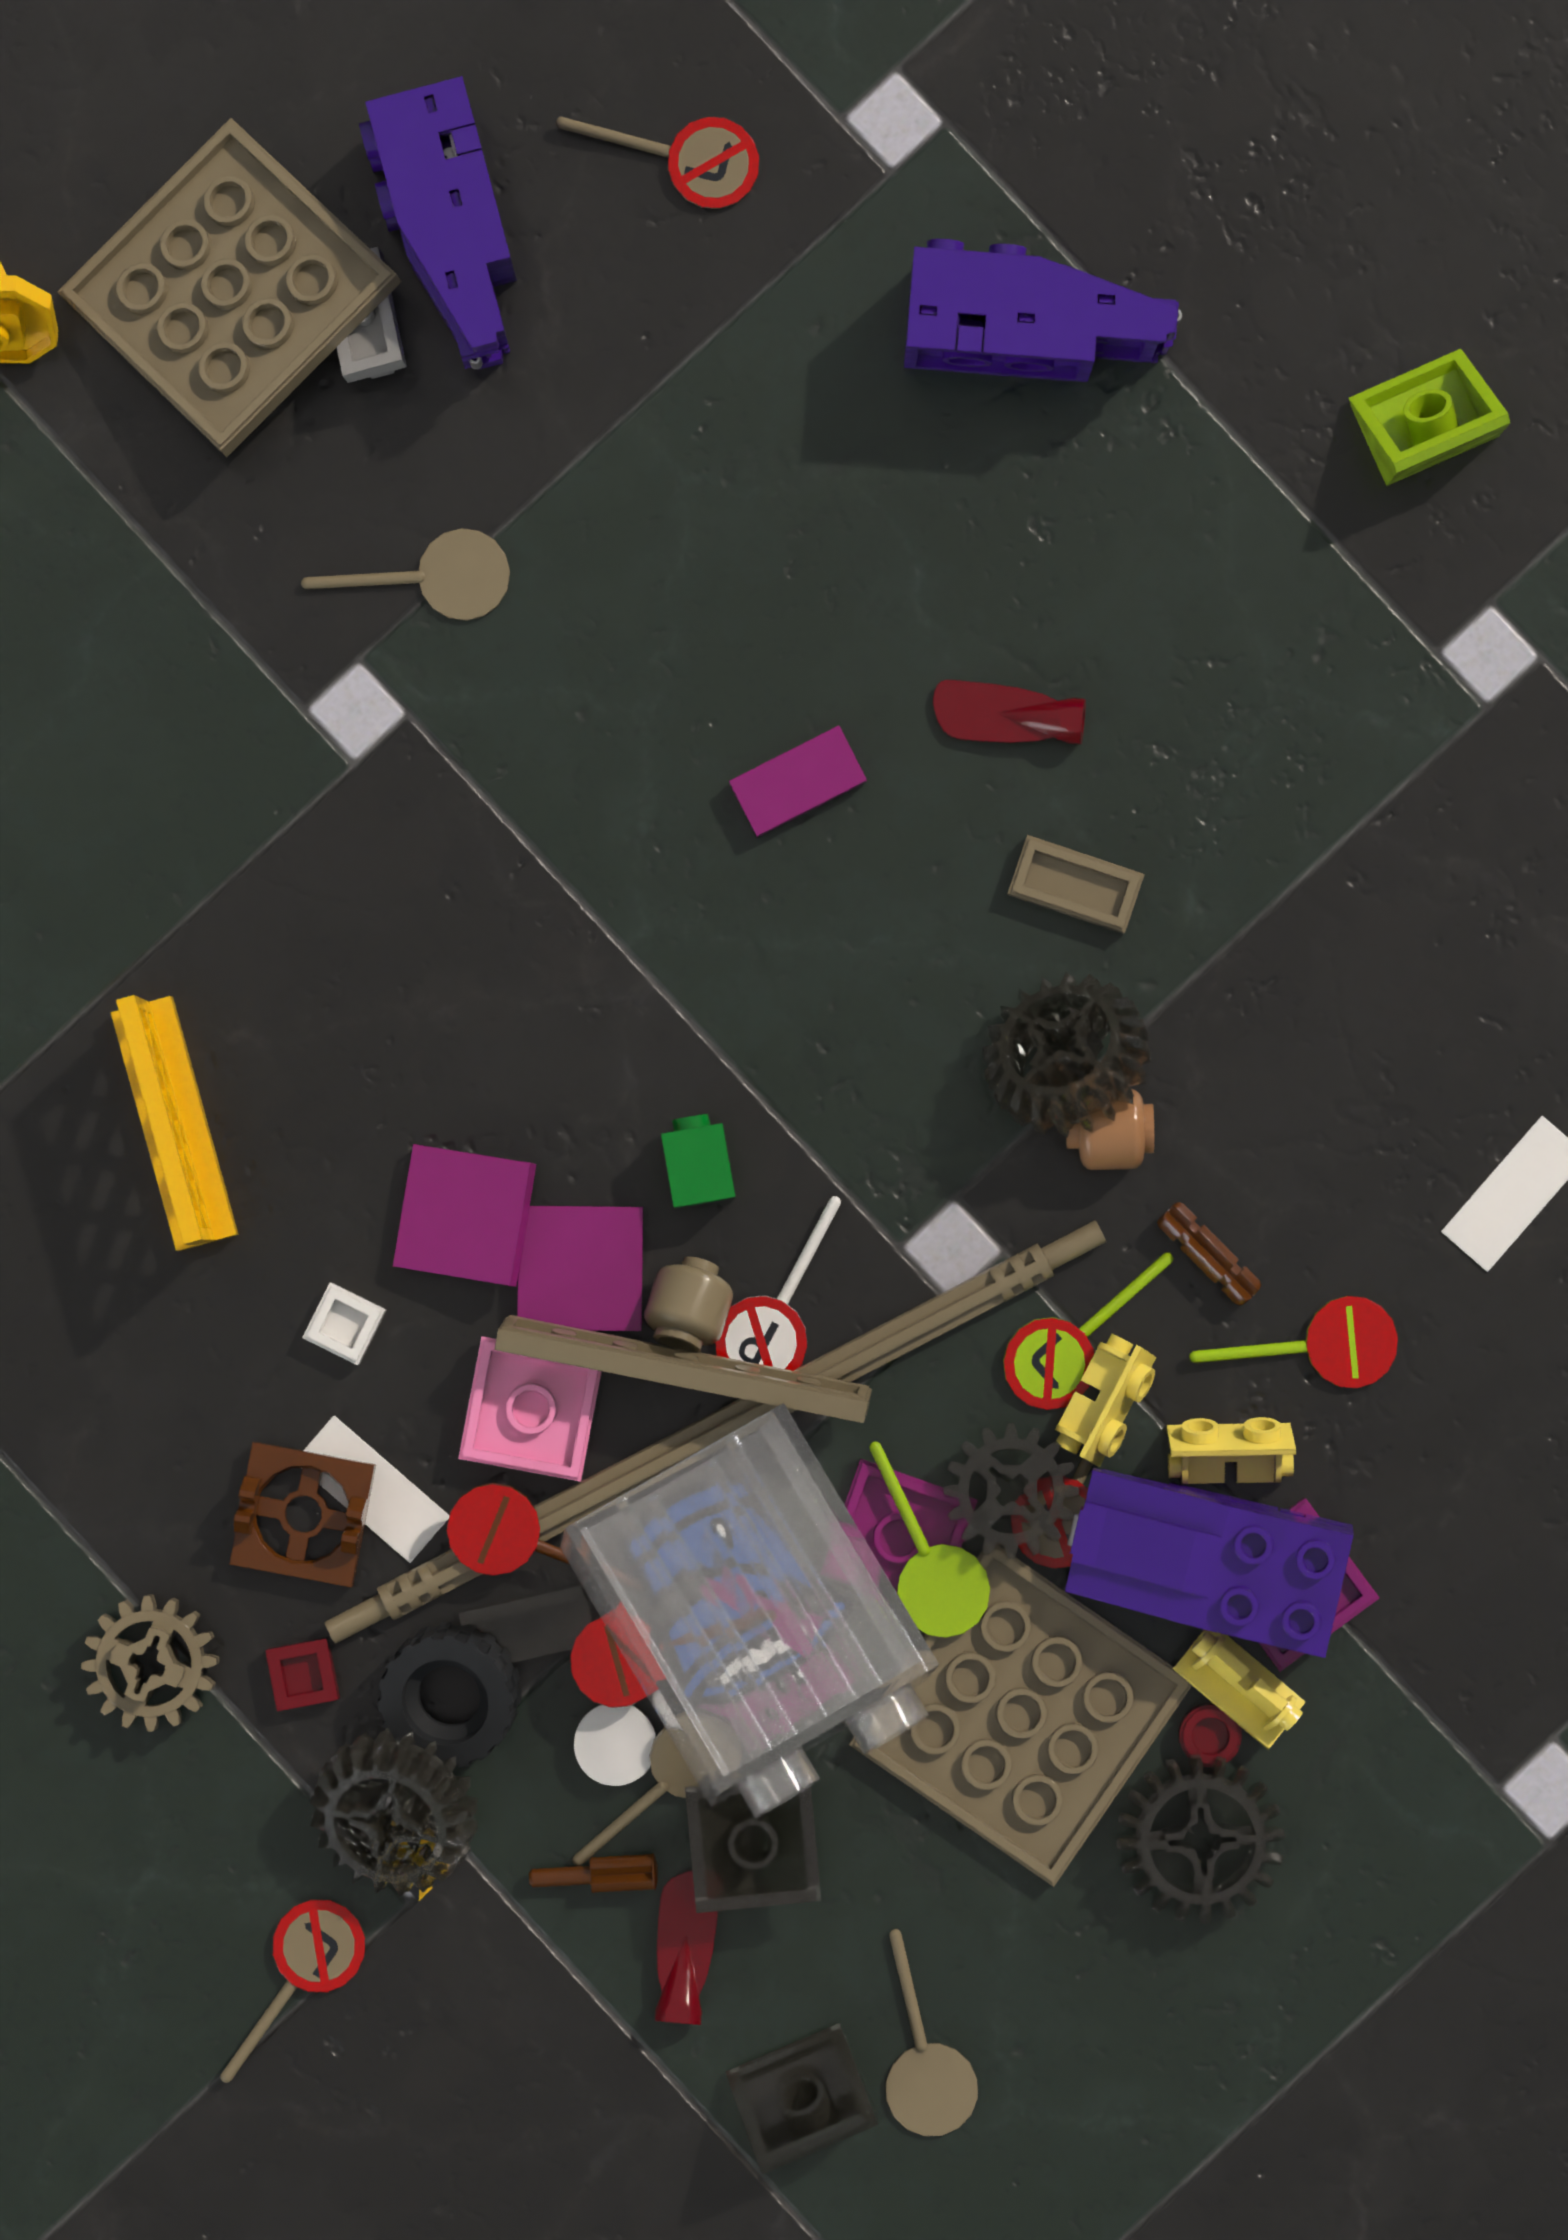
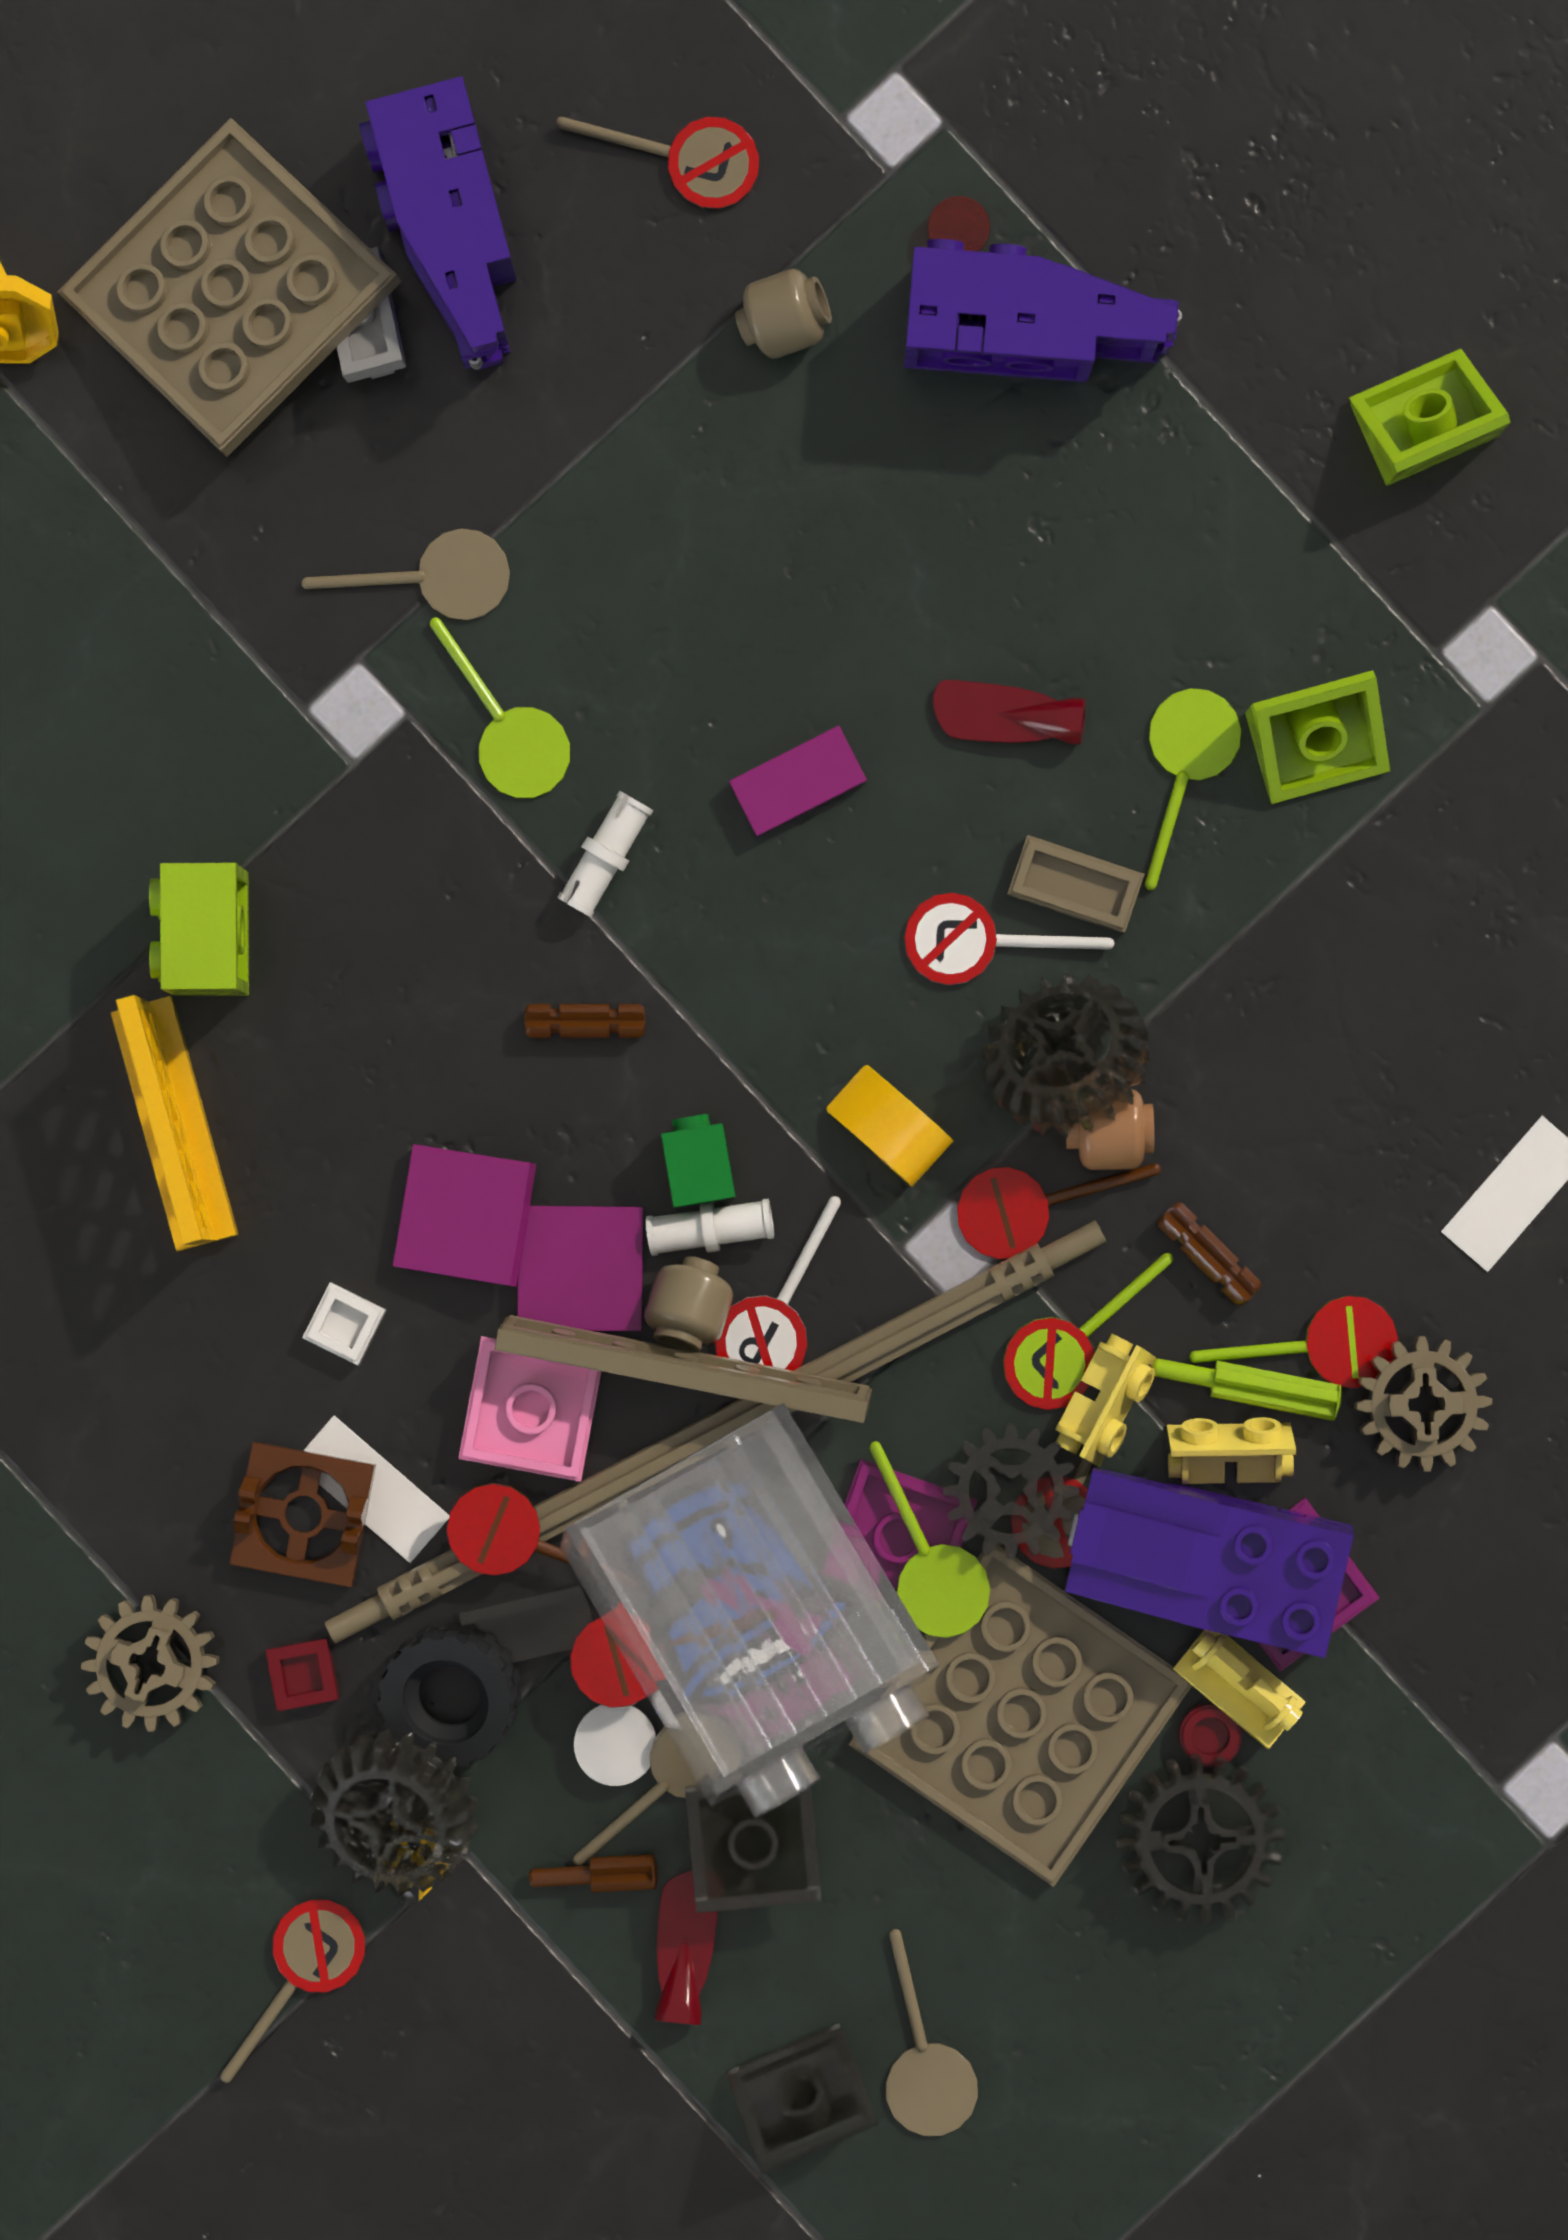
none -> lime brick [149,863,249,996]
none -> lime piece [430,617,570,798]
none -> reddish brown axle [524,1004,646,1038]
none -> white pin [557,790,654,917]
none -> white pin [646,1198,774,1256]
none -> dark tan head [735,268,832,359]
none -> yellow panel [826,1065,953,1187]
none -> piece [904,893,1115,985]
none -> clear red tile [928,196,990,252]
none -> red piece [957,1163,1161,1259]
none -> lime piece [1145,688,1241,891]
none -> lime axle [1152,1358,1341,1421]
none -> lime slope [1245,670,1390,804]
none -> dark tan gear [1354,1336,1492,1472]

